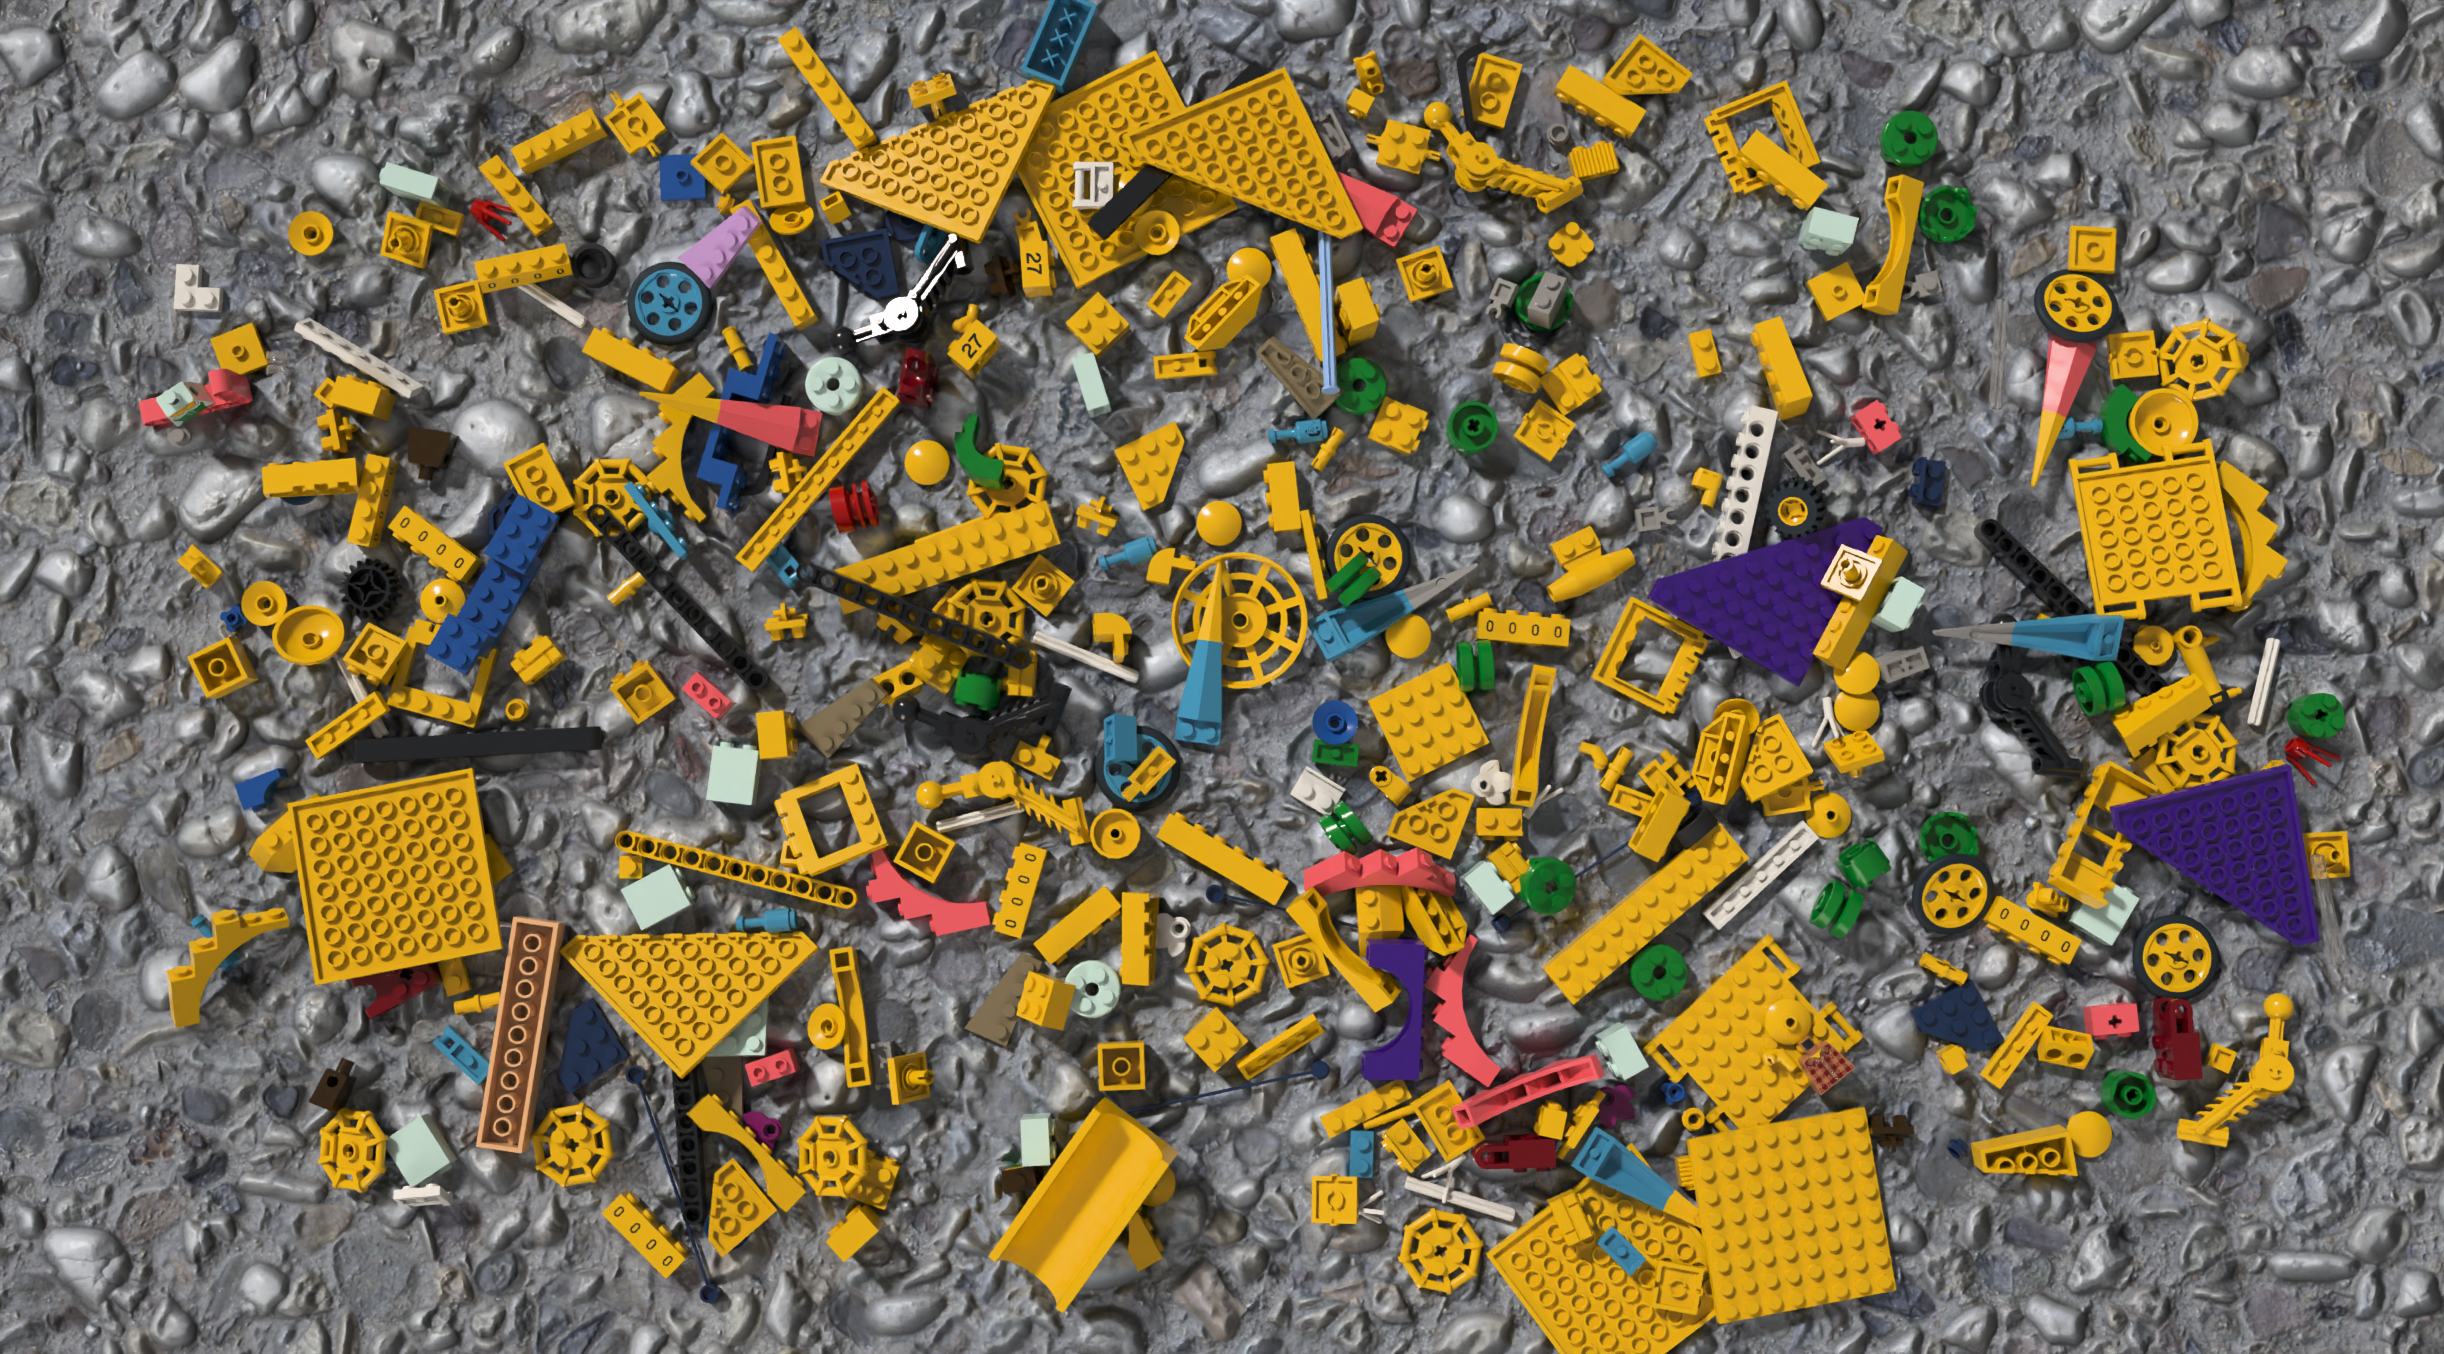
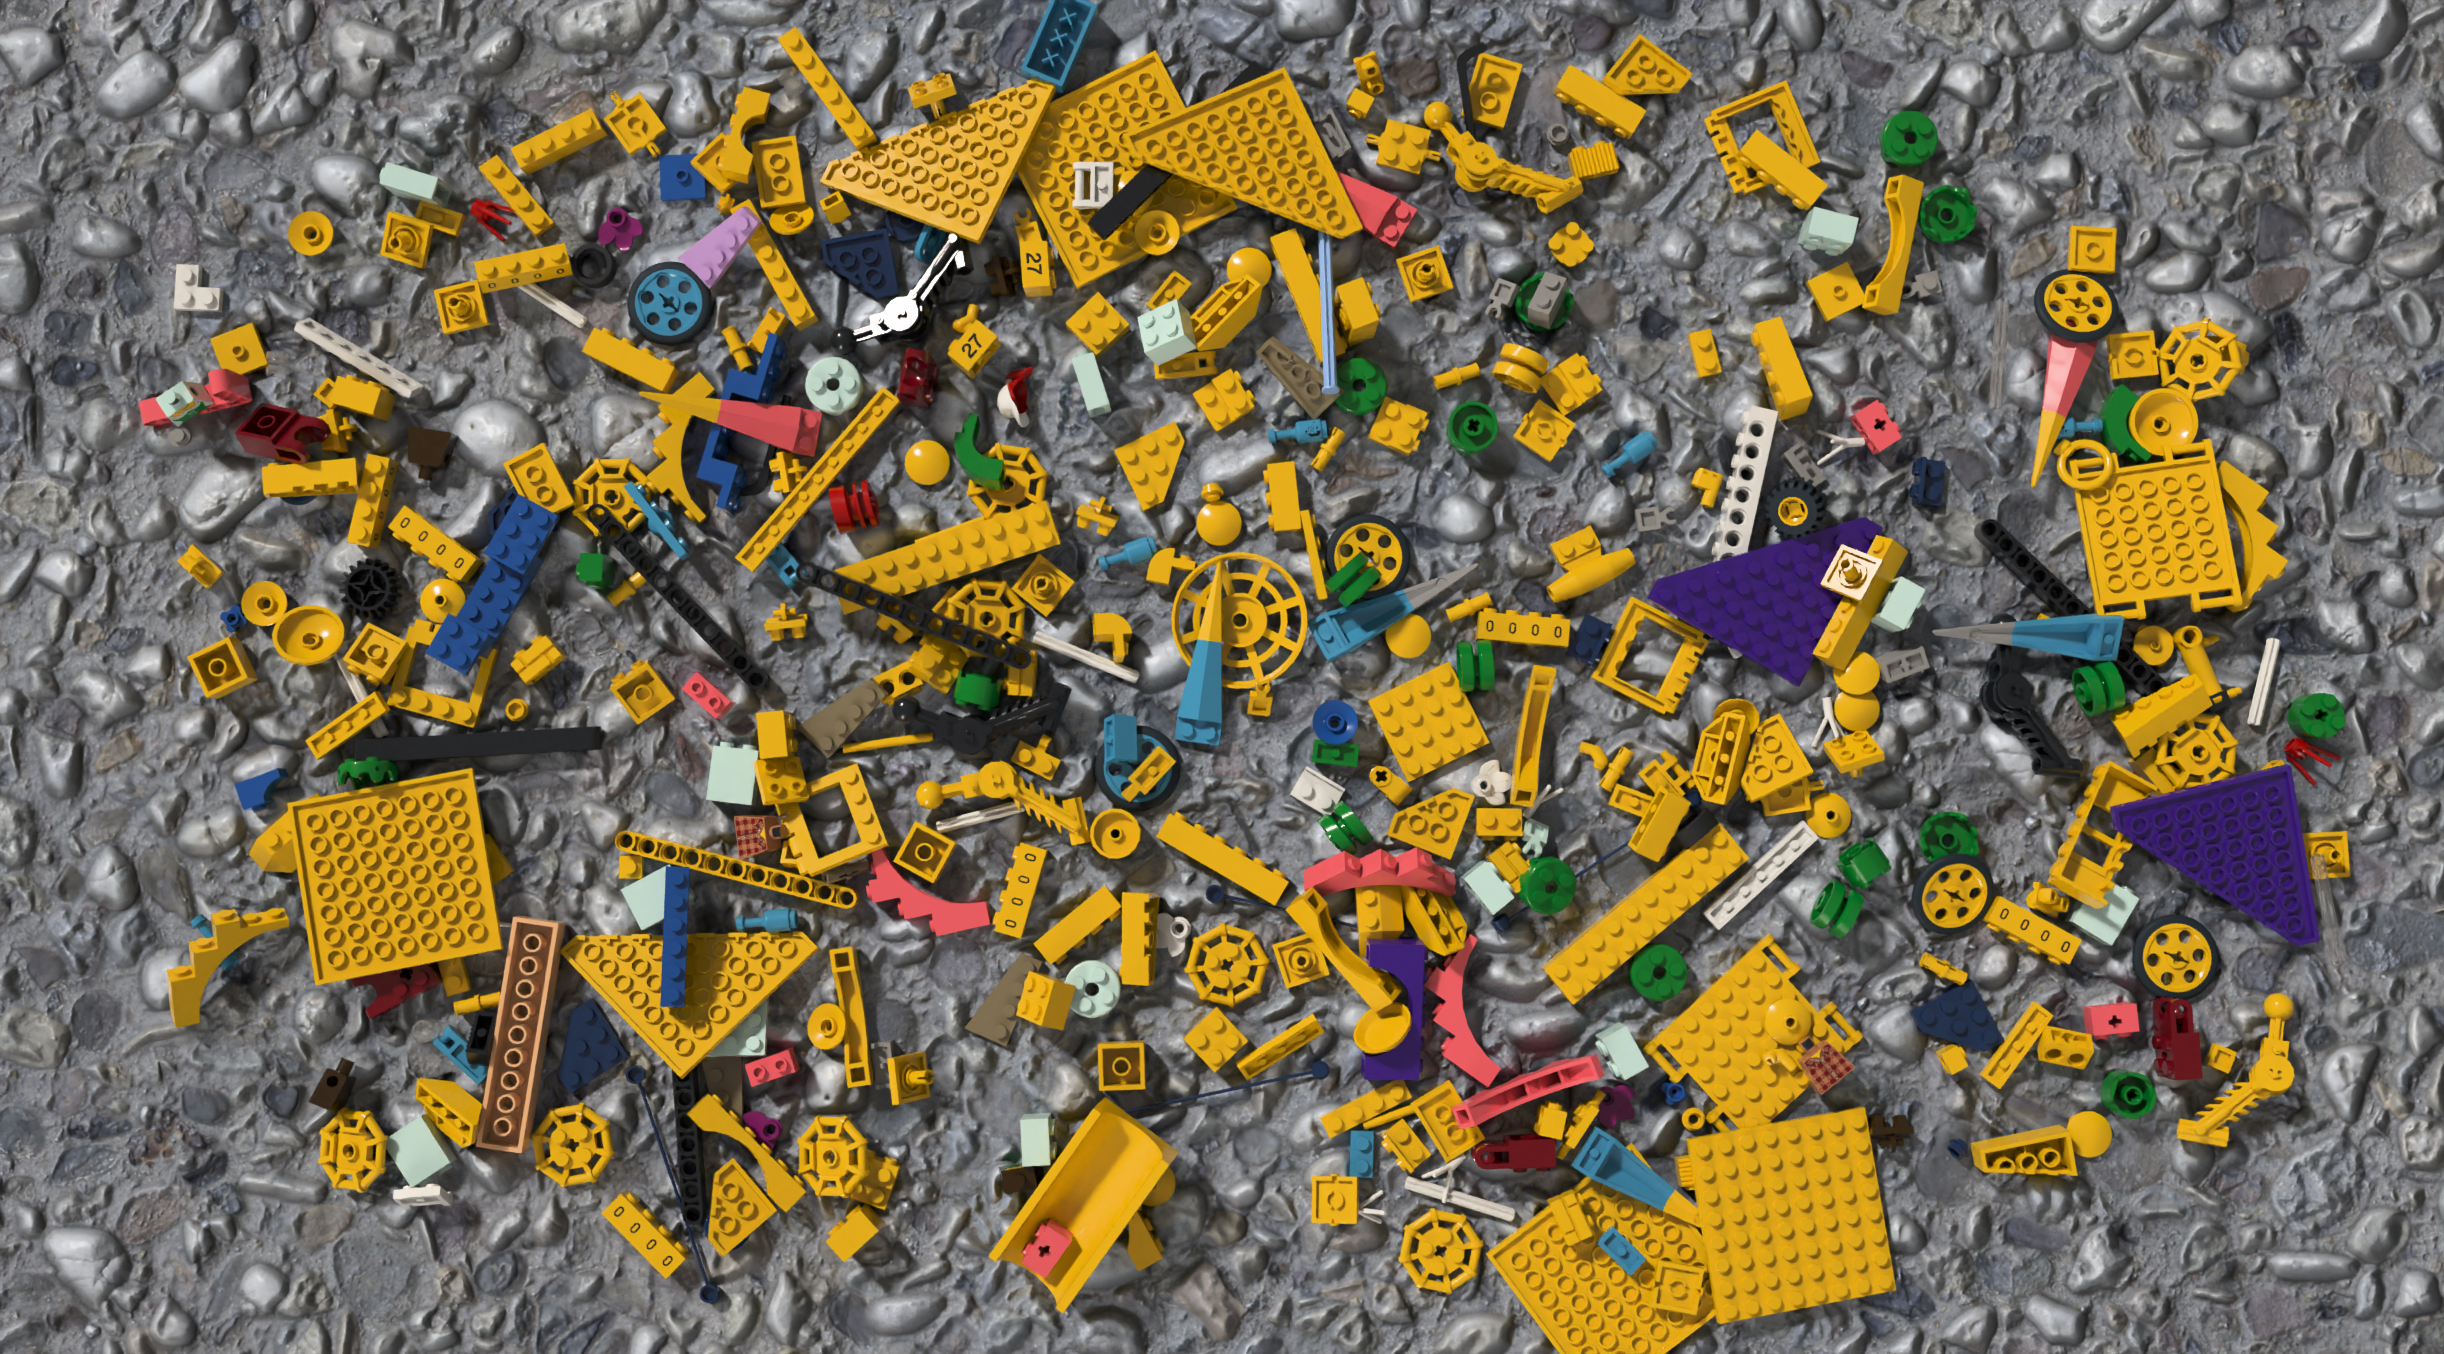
none -> dark red brick [235,403,331,465]
none -> green plate [337,757,398,790]
none -> yellow wedge [415,1078,483,1148]
none -> black brick [465,1011,497,1066]
none -> green brick [576,553,615,589]
none -> magenta plate [598,208,643,252]
none -> blue brick [660,866,690,1008]
none -> yellow arch [718,87,771,184]
none -> nougat torso [734,815,788,859]
none -> yellow hinge [747,307,790,355]
none -> yellow plate [753,757,809,805]
none -> dark tan pin [822,858,869,885]
none -> yellow bar [842,732,934,753]
none -> hair [997,366,1034,427]
none -> coral brick [1021,1218,1072,1278]
none -> light aqua brick [1137,299,1197,366]
none -> yellow plate [1192,368,1256,433]
none -> yellow plate [1201,483,1224,502]
none -> yellow plate [1247,678,1273,716]
none -> yellow piece [1354,1002,1412,1054]
none -> yellow pin [1433,363,1480,390]
none -> light aqua plate [1522,818,1549,859]
none -> dark blue bracket [1565,613,1613,666]
none -> yellow piece [2053,438,2114,490]

